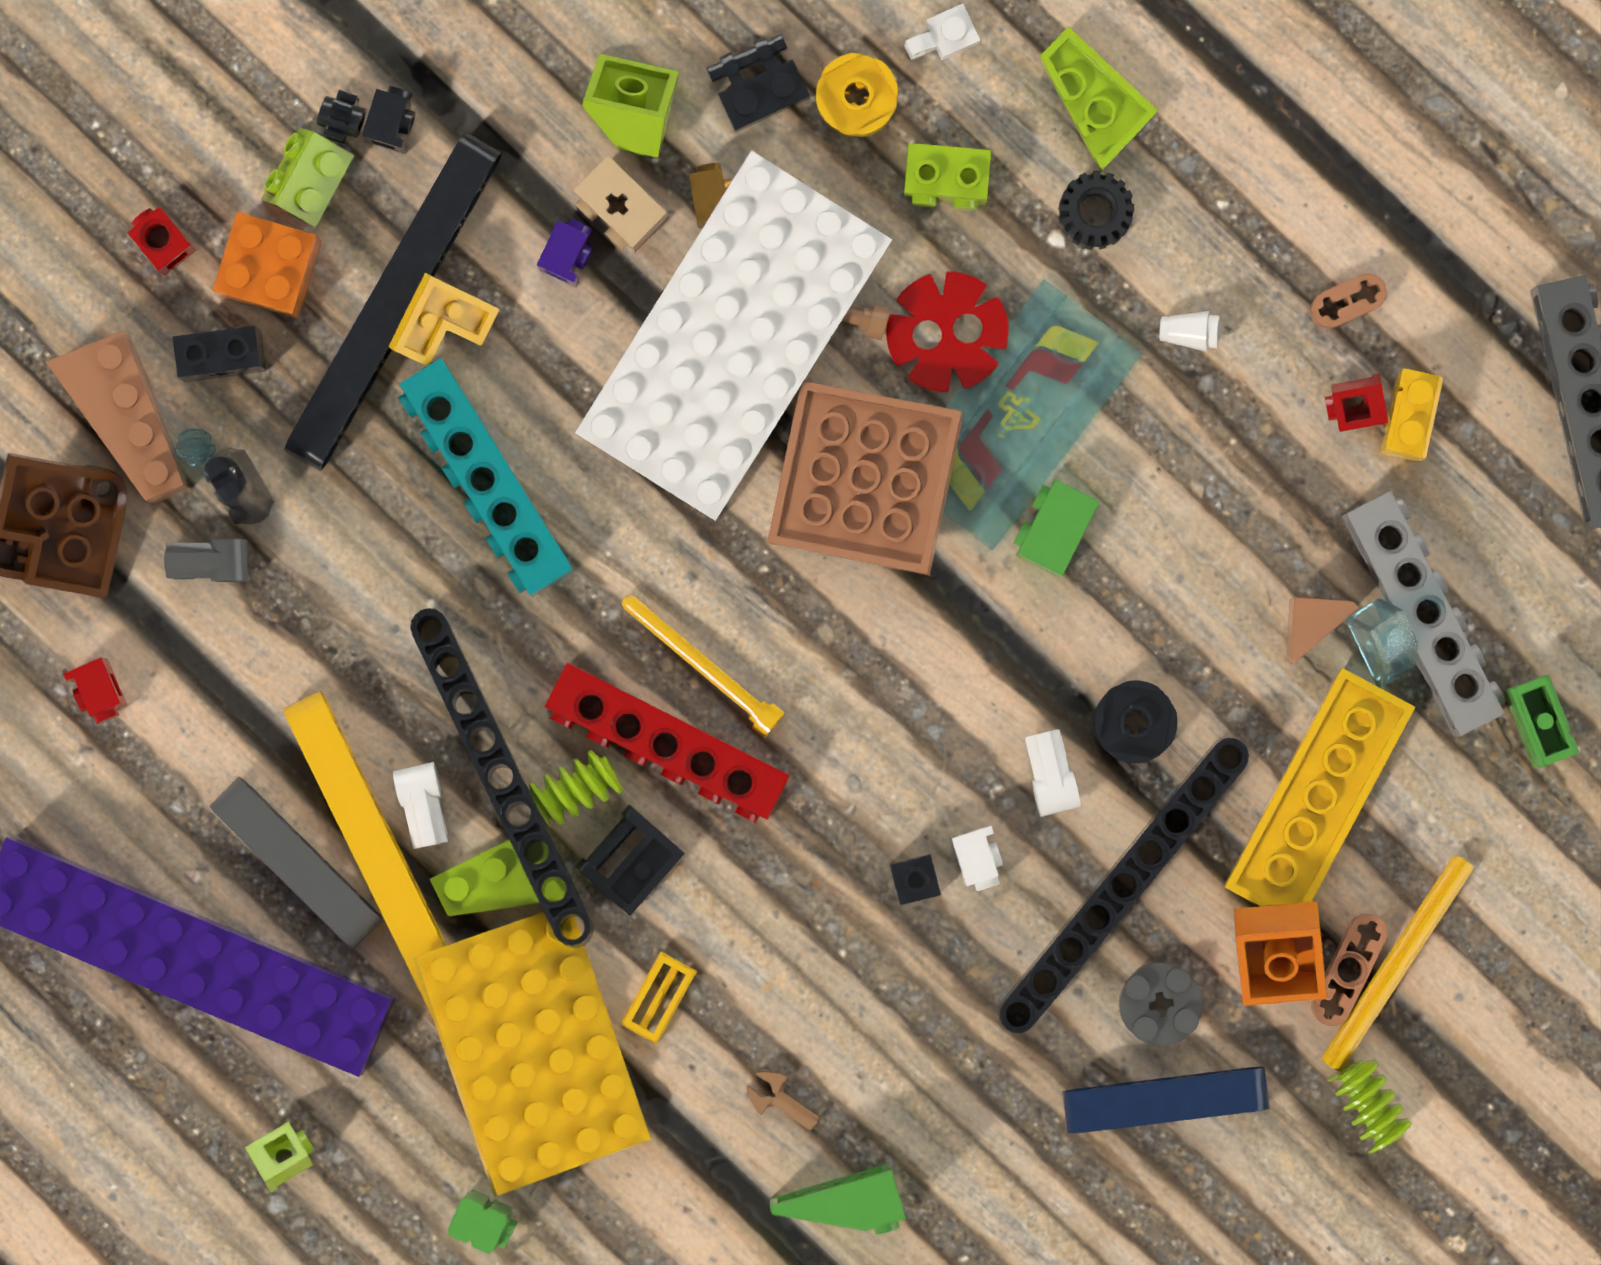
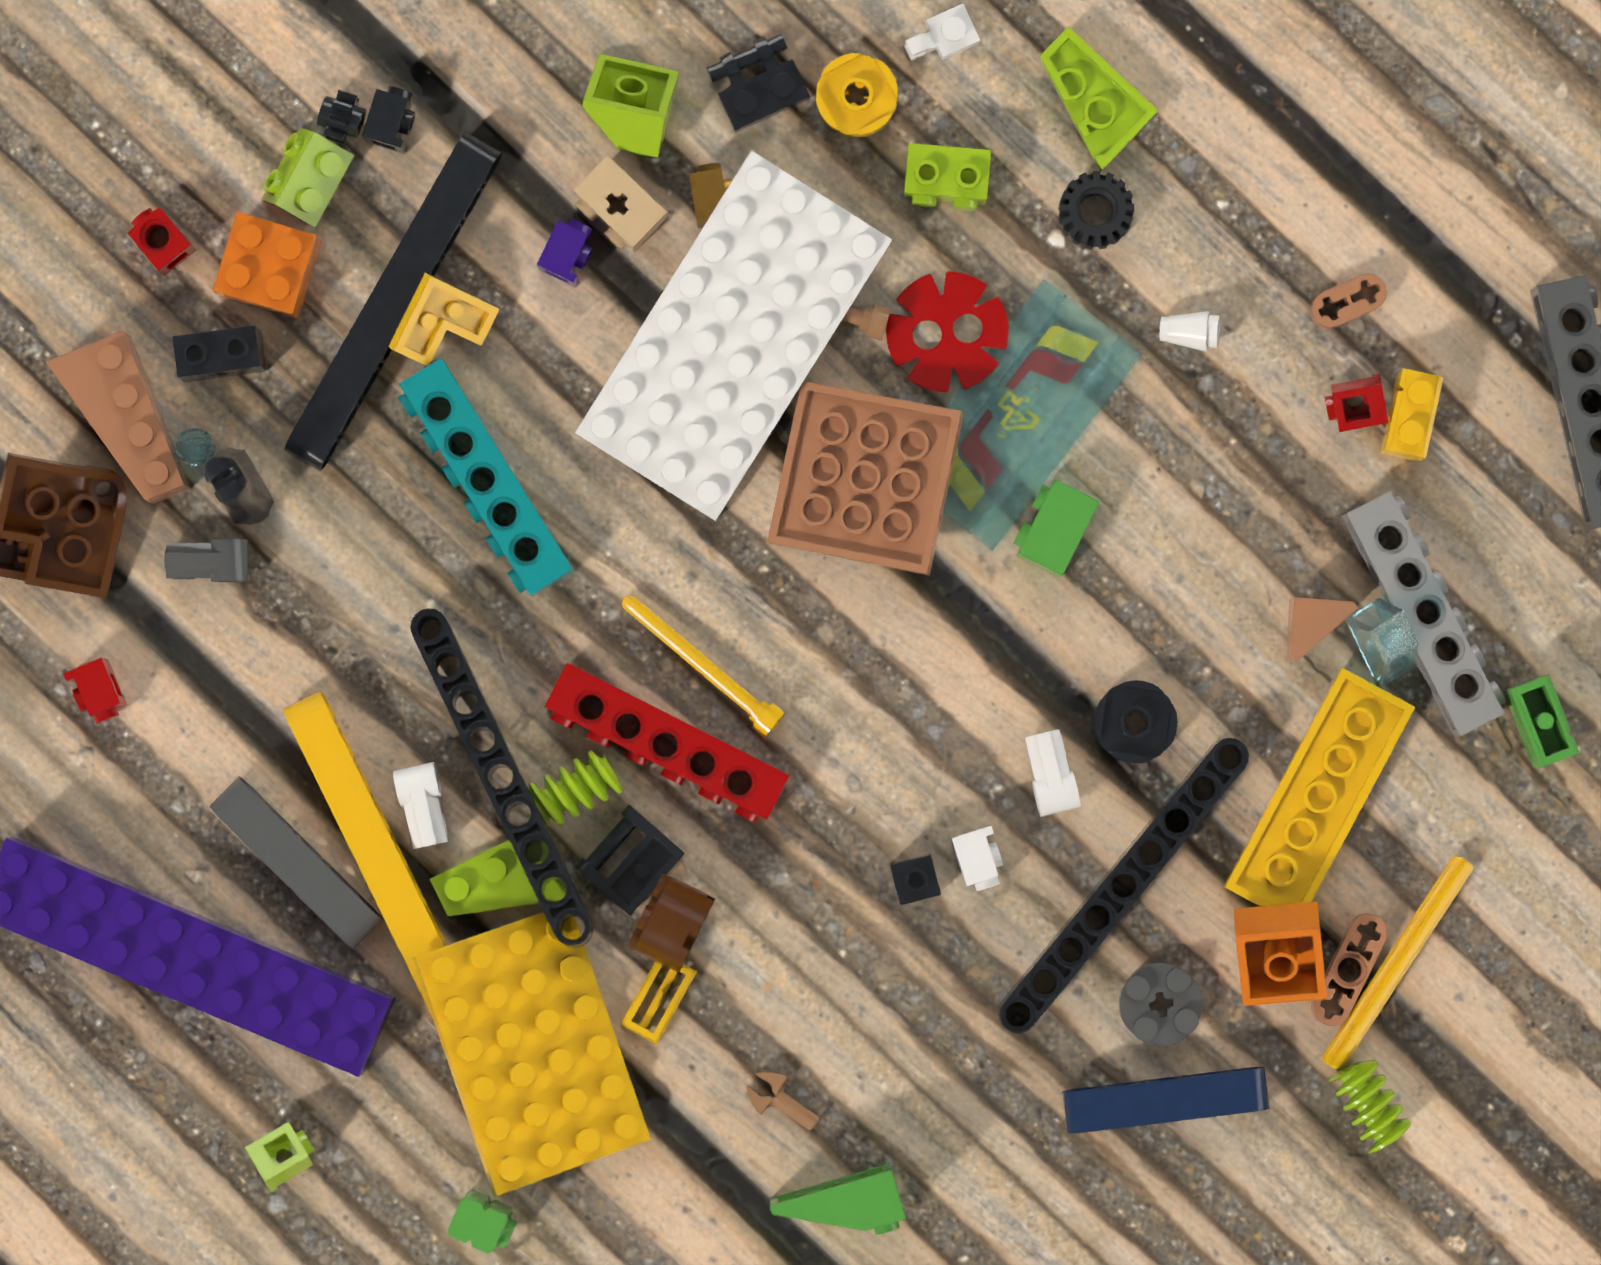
none -> reddish brown brick [627,873,716,973]

